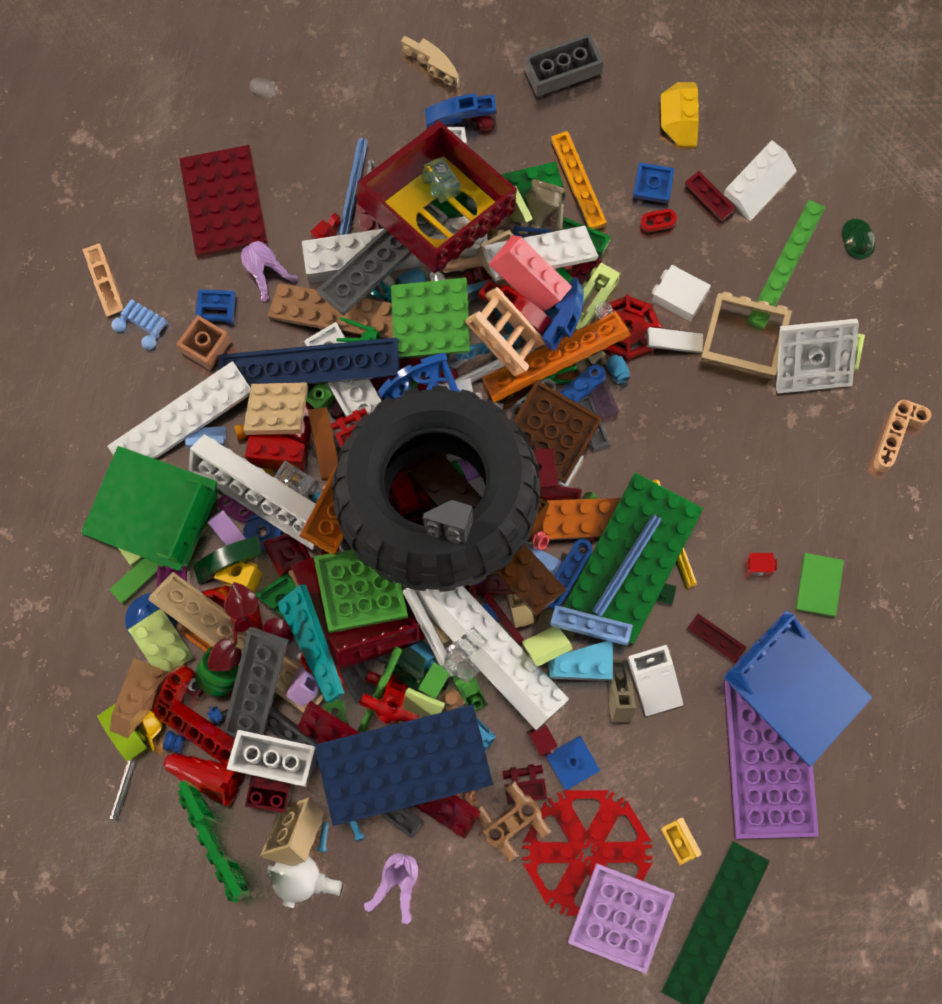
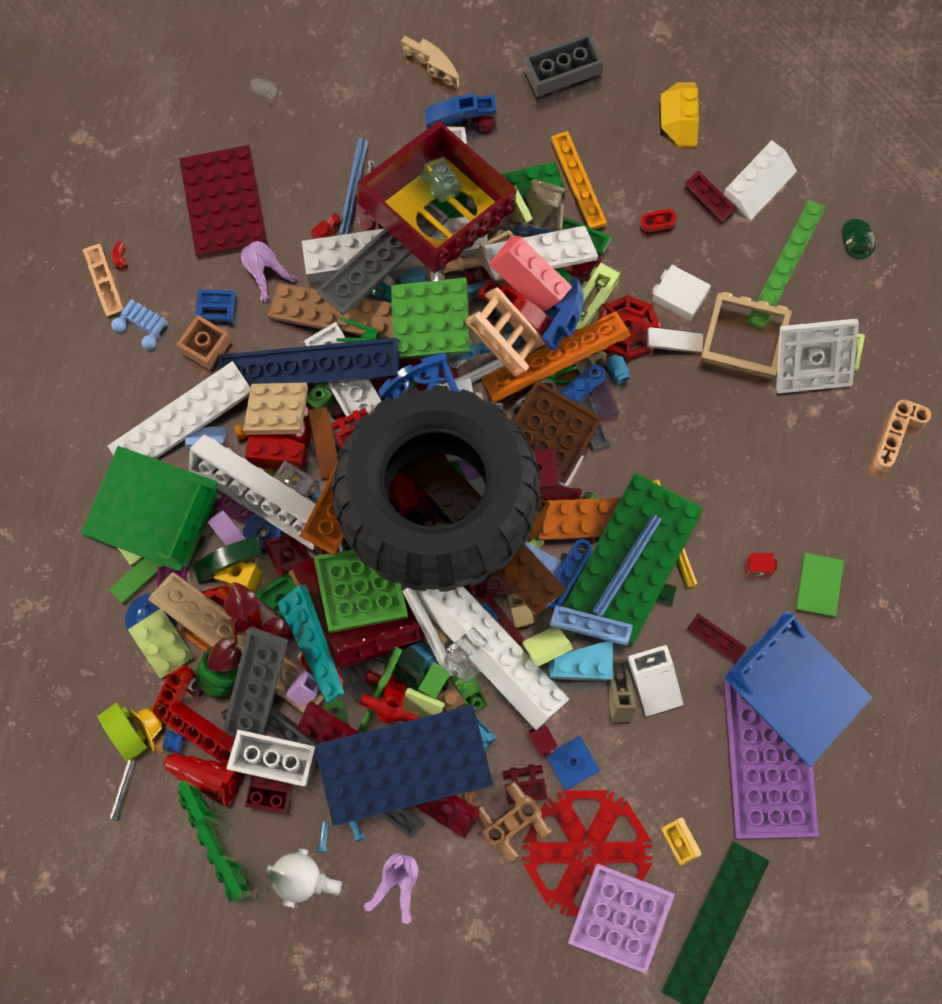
medium nougat wedge [110,657,169,738] -> none
blue plate [207,706,224,726] -> none
tan slope [260,798,325,866] -> none
dark grey slope [423,500,473,544] -> none
coral plate [531,531,549,550] -> none
clear plate [594,302,613,319] -> none
blue plate [633,162,675,204] -> none
none -> red arm [110,241,126,268]

